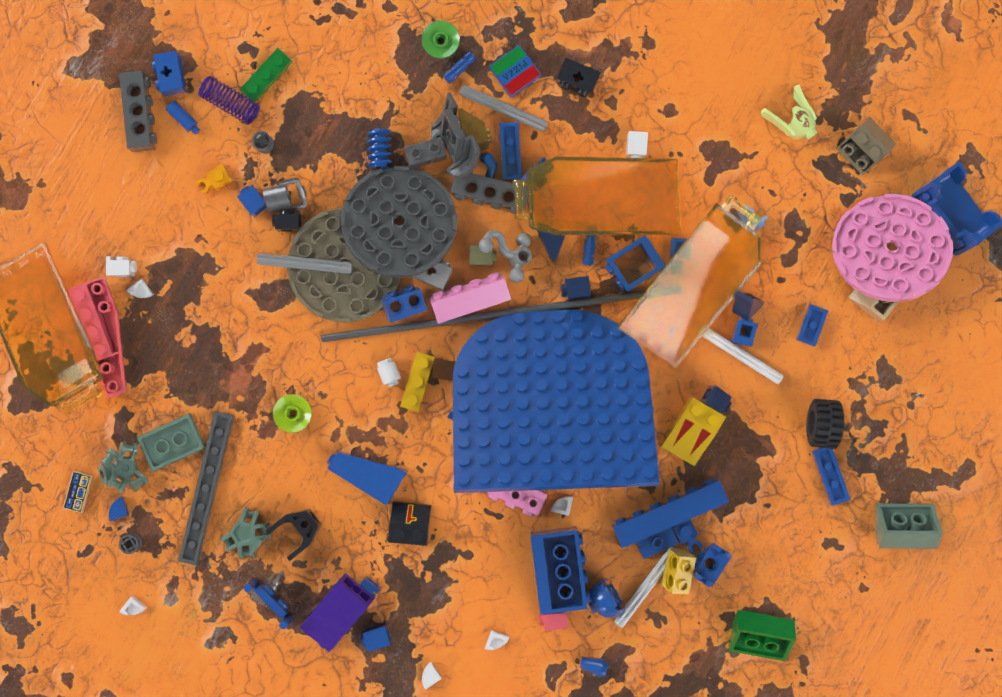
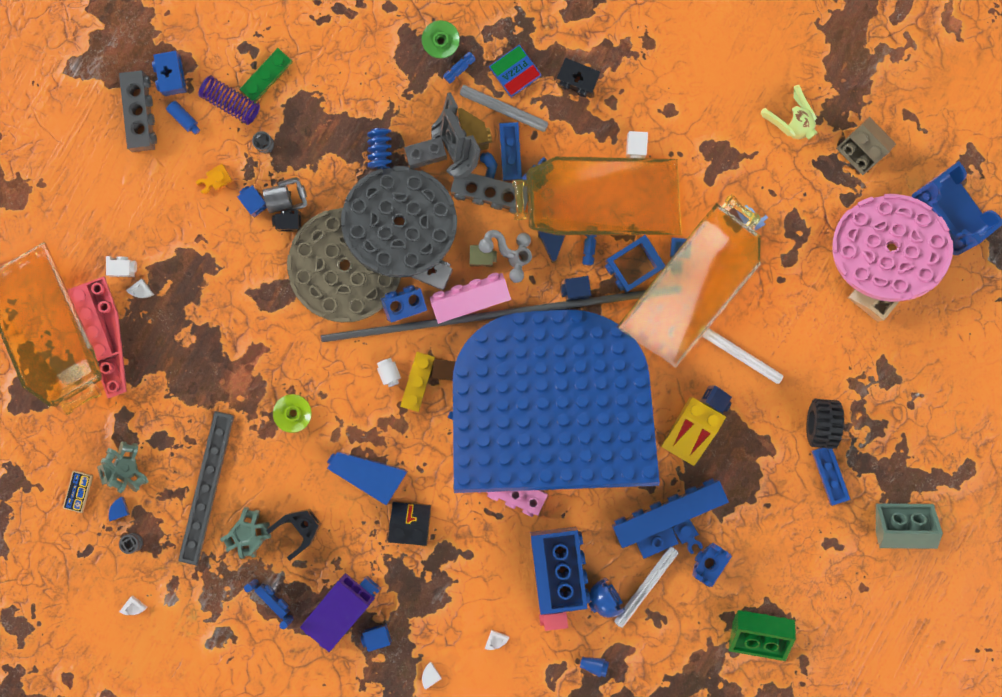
sand green tile [137,413,206,472] -> none
light grey axle [257,253,352,274] -> none
white tile [550,496,573,516] -> none
yellow brick [661,548,696,594] -> none
blue brick [730,318,758,347] -> none
dark blue slope [732,291,765,321] -> none
blue plate [796,304,828,347] -> none

